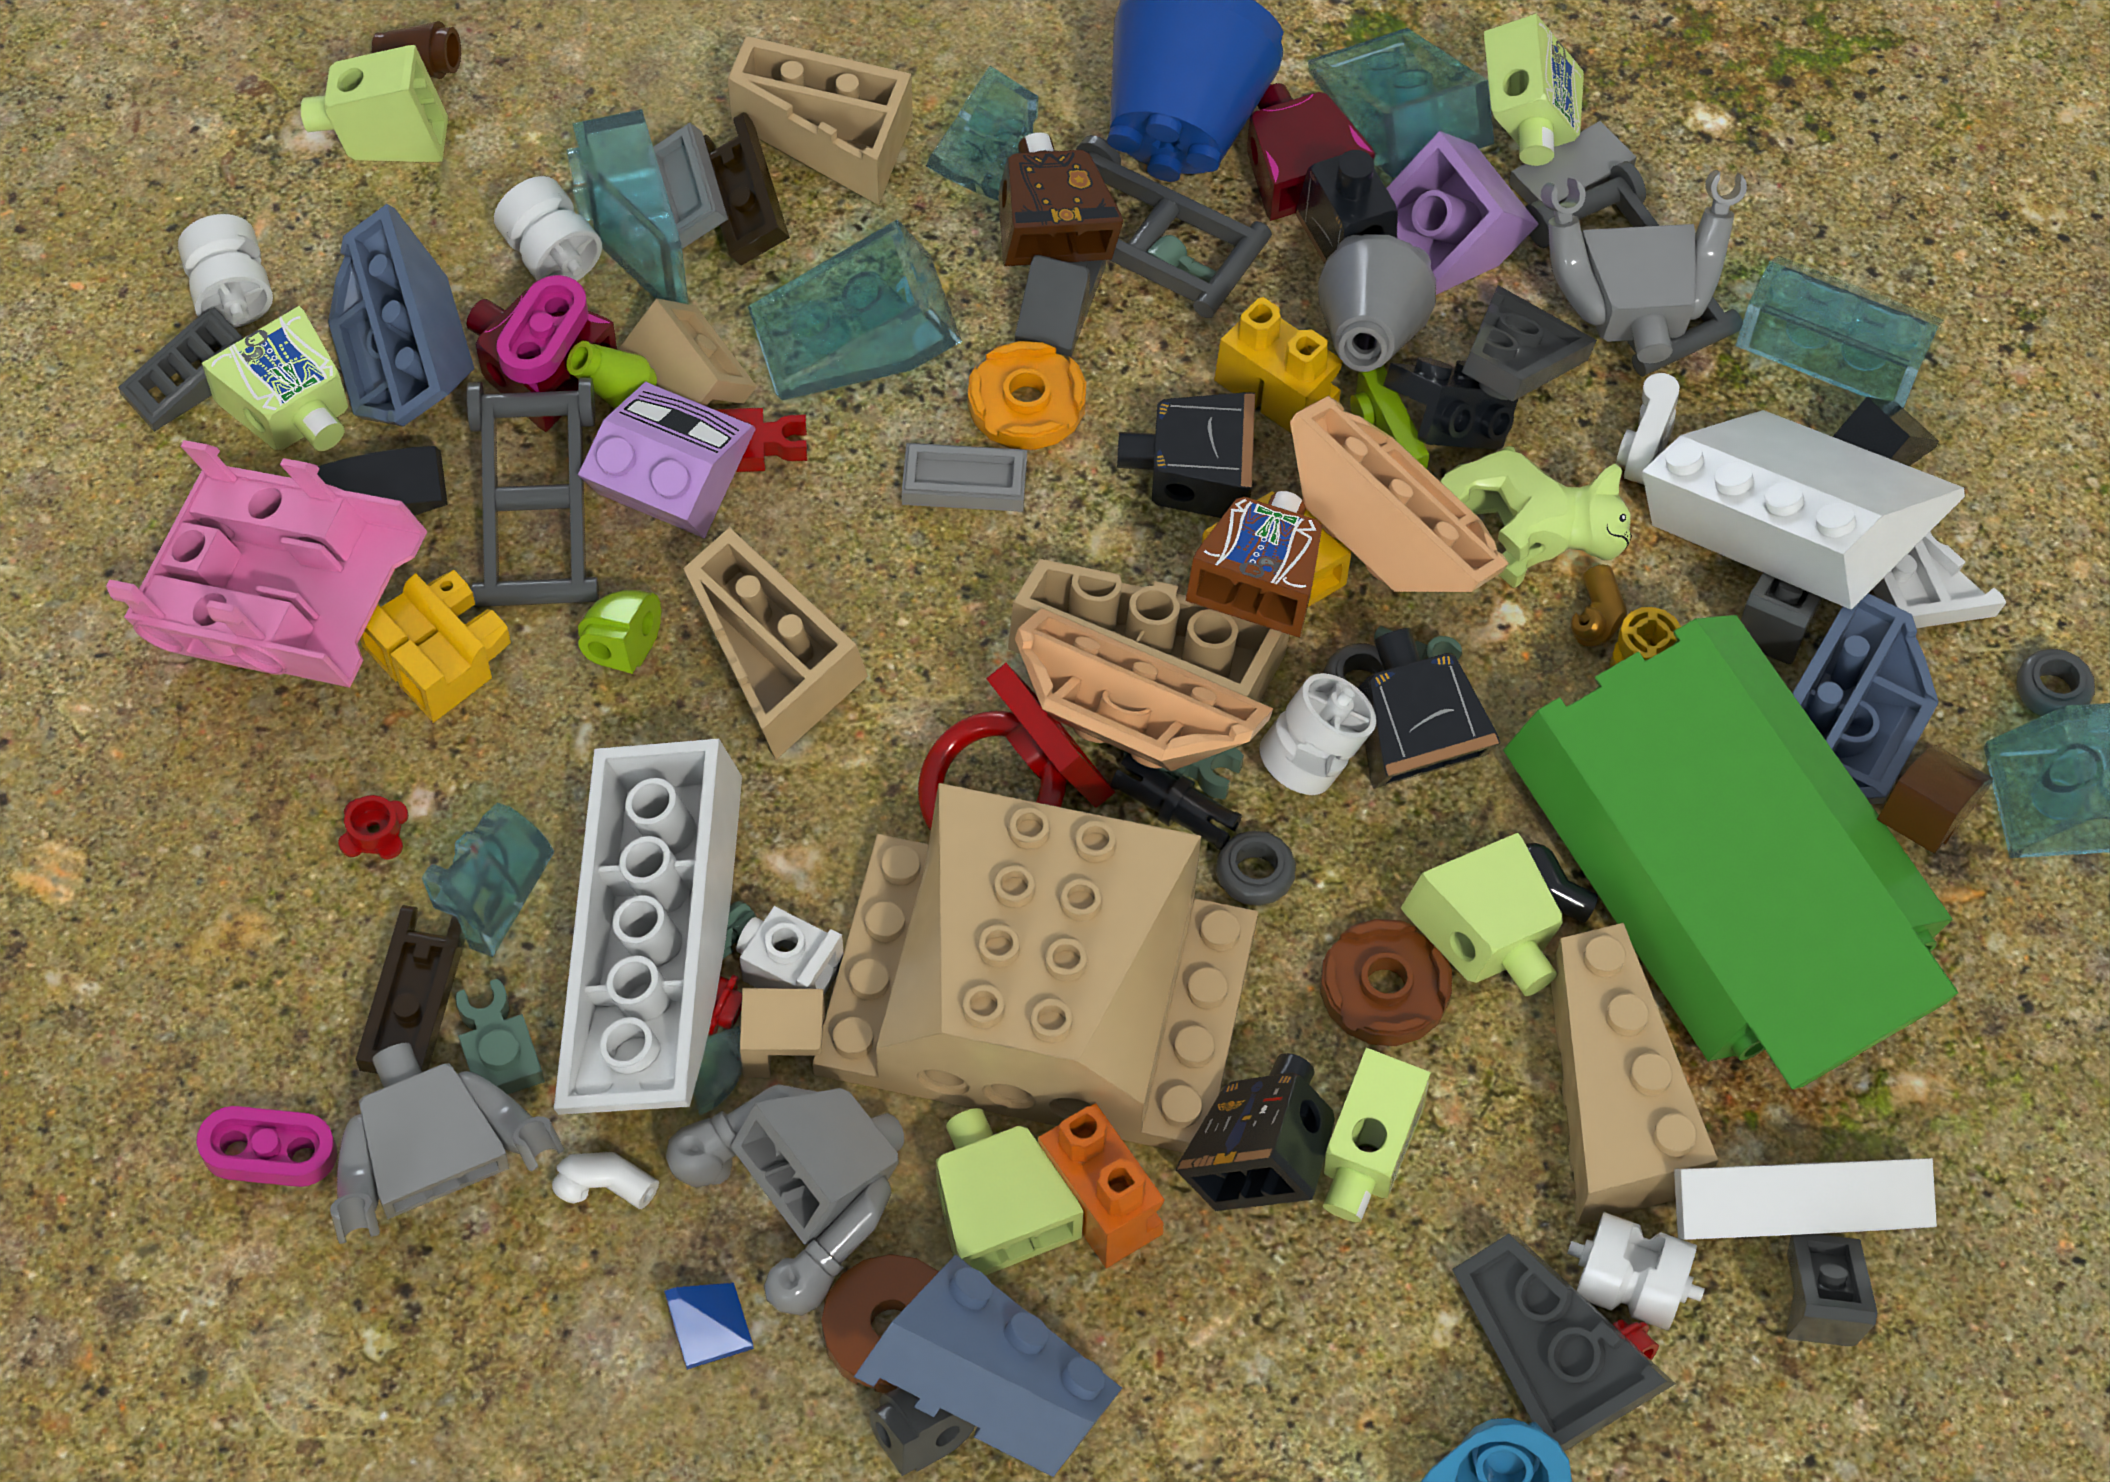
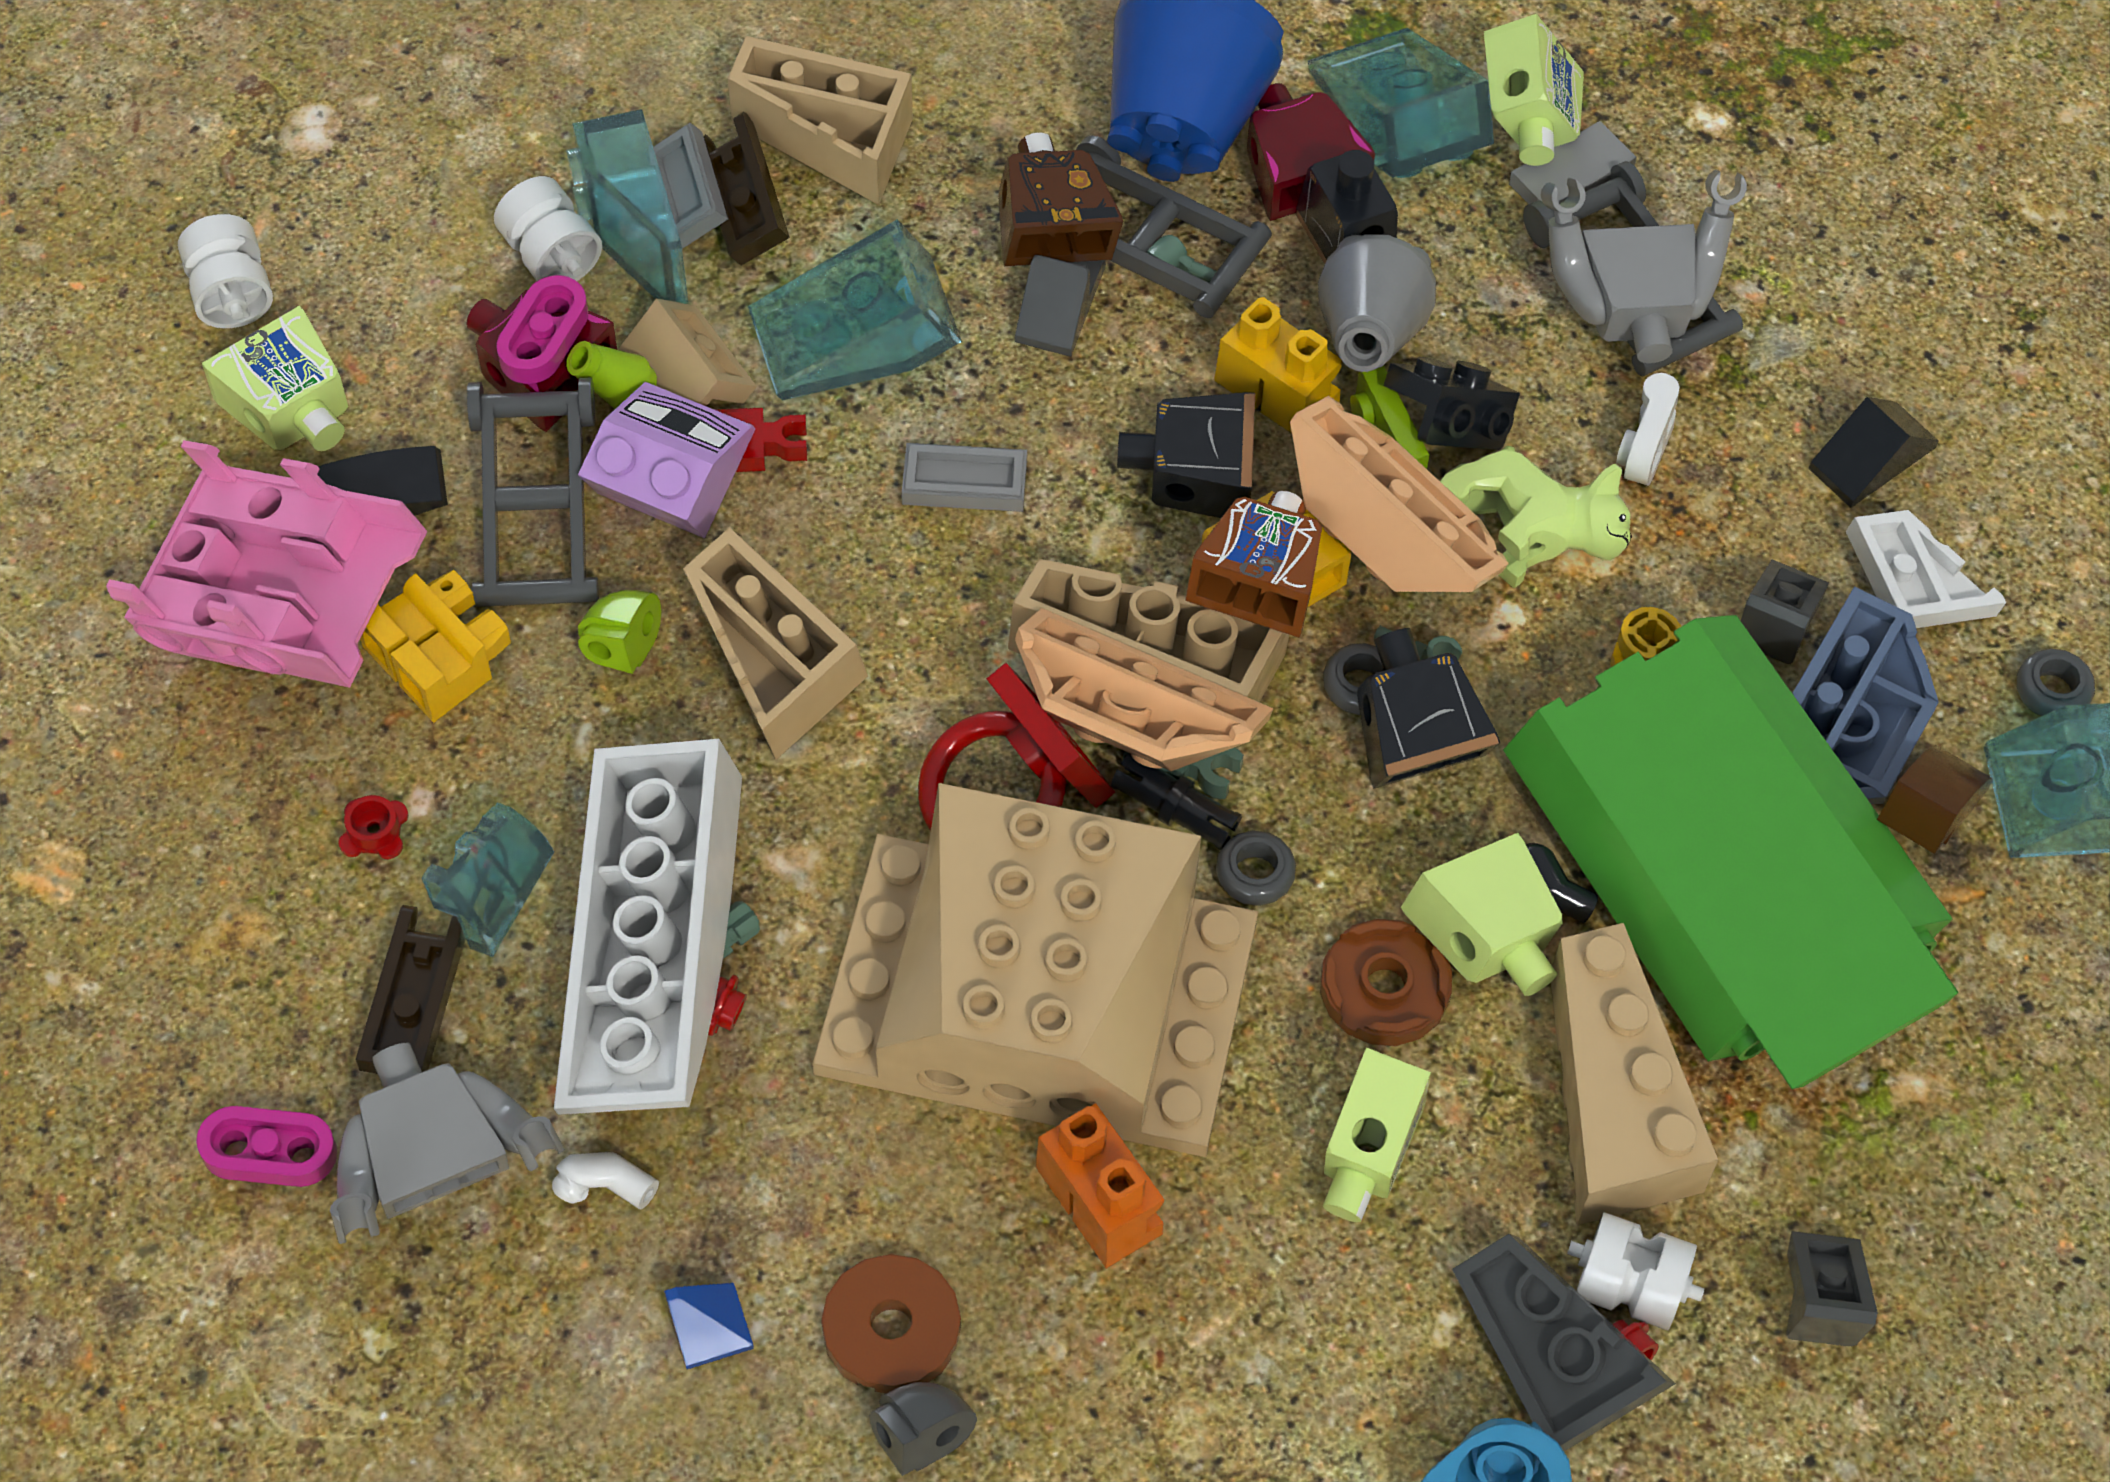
dark grey slope [118,307,243,432] -> none
yellowish green torso [301,45,448,162] -> none
sand blue wedge [328,204,475,427] -> none
reddish brown cone [372,21,461,79] -> none
sand green plate [456,979,545,1095] -> none
light grey torso [666,1084,904,1316] -> none
clear light blue tile [692,1026,743,1115] -> none
white brick [736,906,844,995] -> none
tan panel [740,988,826,1078] -> none
sand blue wedge [854,1254,1122,1477] -> none
clear light blue slope [926,66,1038,201] -> none
yellowish green torso [936,1108,1083,1276] -> none
light orange tile [968,341,1087,450] -> none
black torso [1175,1053,1335,1211] -> none
white wheel [1259,673,1376,795] -> none
lavender slope [1386,131,1539,295] -> none
dark grey wing [1462,285,1597,401] -> none
pearl gold arm [1570,564,1627,647] -> none
white slope [1642,410,1965,610] -> none
white slope [1674,1158,1937,1240] -> none
clear light blue slope [1736,256,1944,408] -> none

